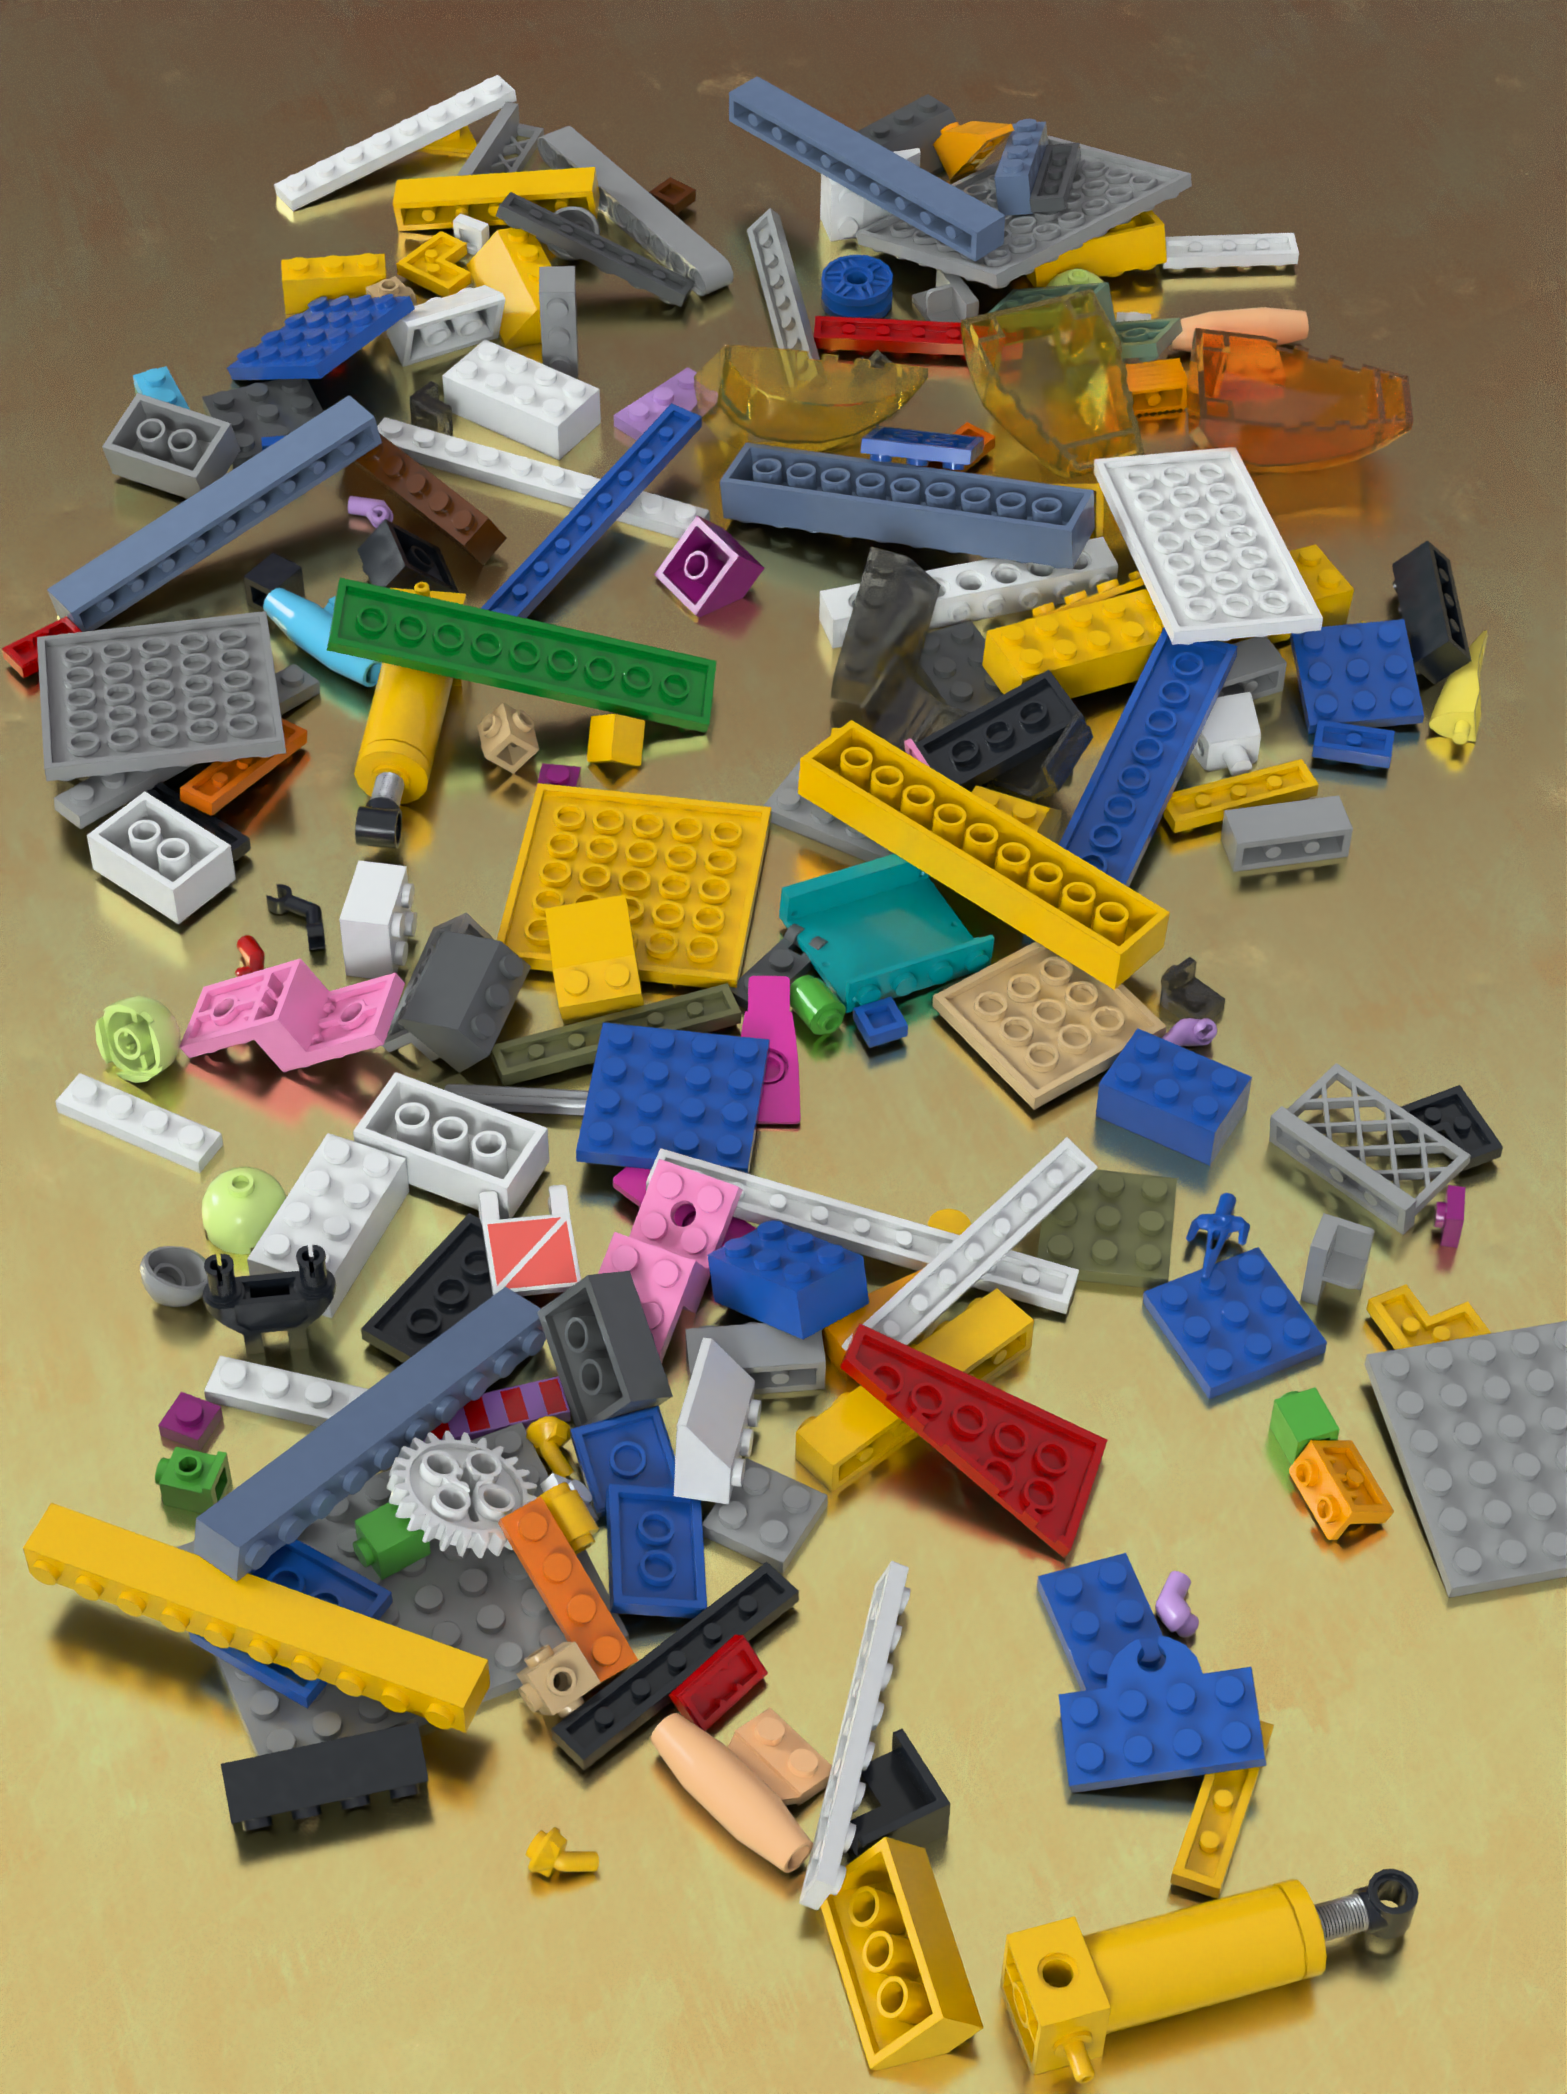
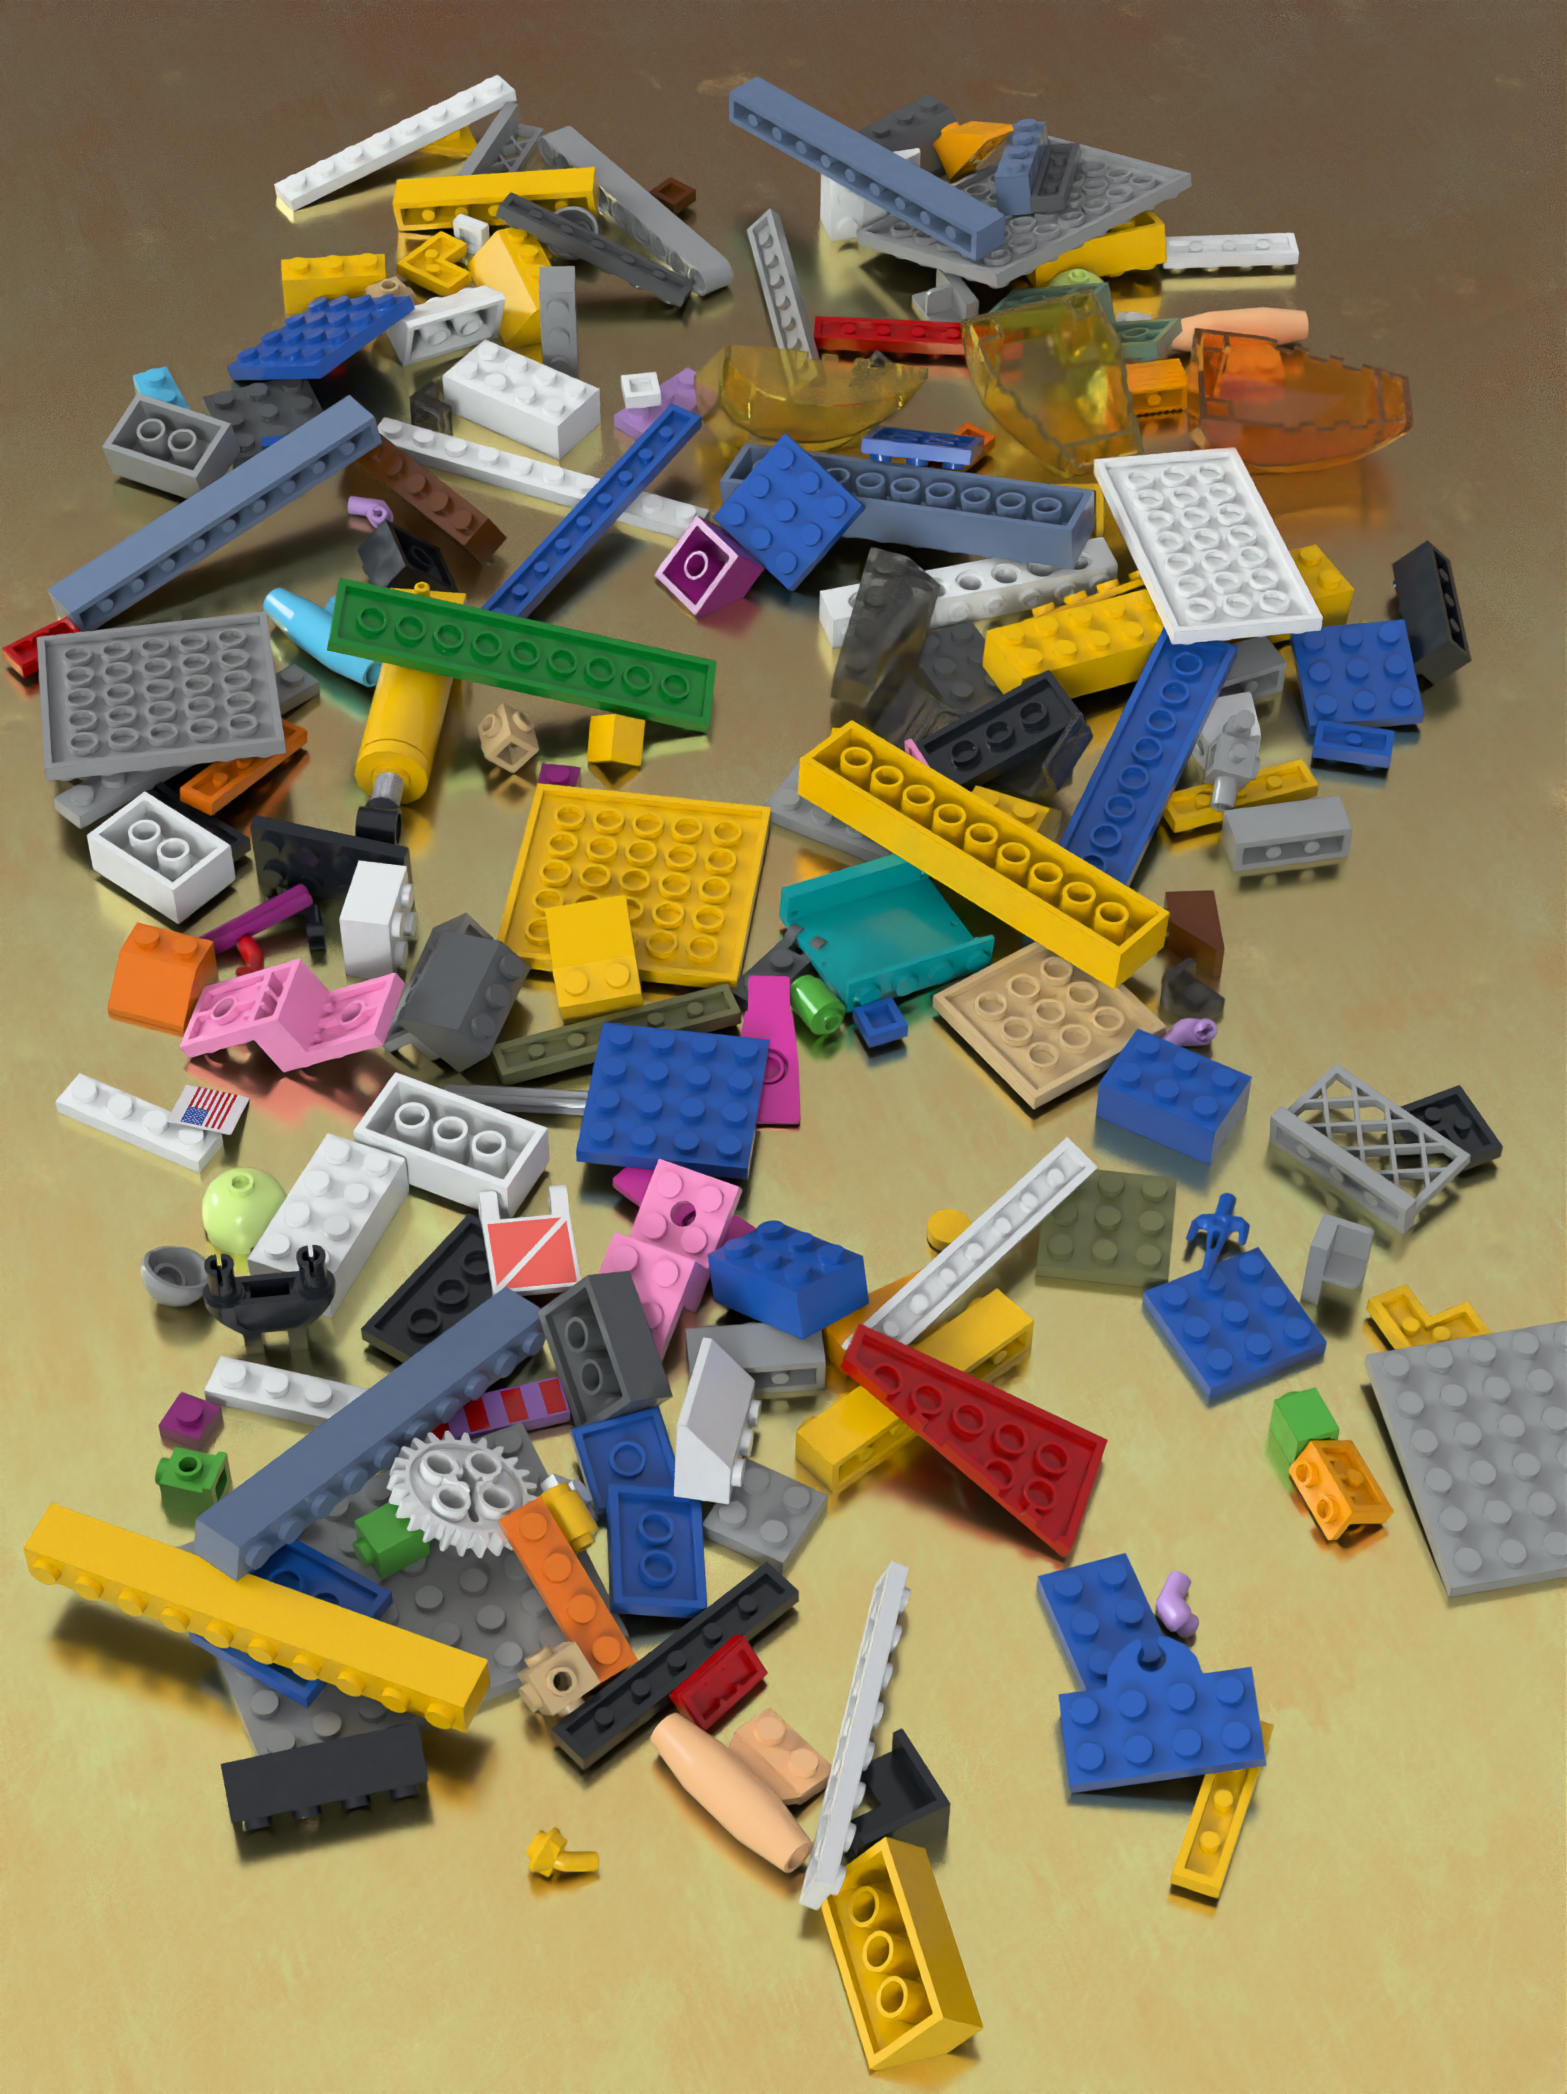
yellowish green cylinder [95,996,181,1083] -> none
black brick [243,553,305,612] -> none
yellow plate [526,1416,575,1478] -> none
white plate [646,1148,1079,1314] -> none
blue wheel [821,254,893,319] -> none
yellow piece [1000,1869,1419,2083] -> none
light yellow piece [1429,630,1488,744] -> none
magenta plate [1433,1185,1466,1248] -> none
none -> orange slope [107,922,218,1033]
none -> sticker [167,1085,250,1135]
none -> magenta axle [199,884,313,956]
none -> black plate [250,815,415,911]
none -> white plate [621,372,661,409]
none -> blue plate [712,433,866,592]
none -> reddish brown slope [1164,890,1225,978]
none -> light grey piece [1202,710,1261,812]

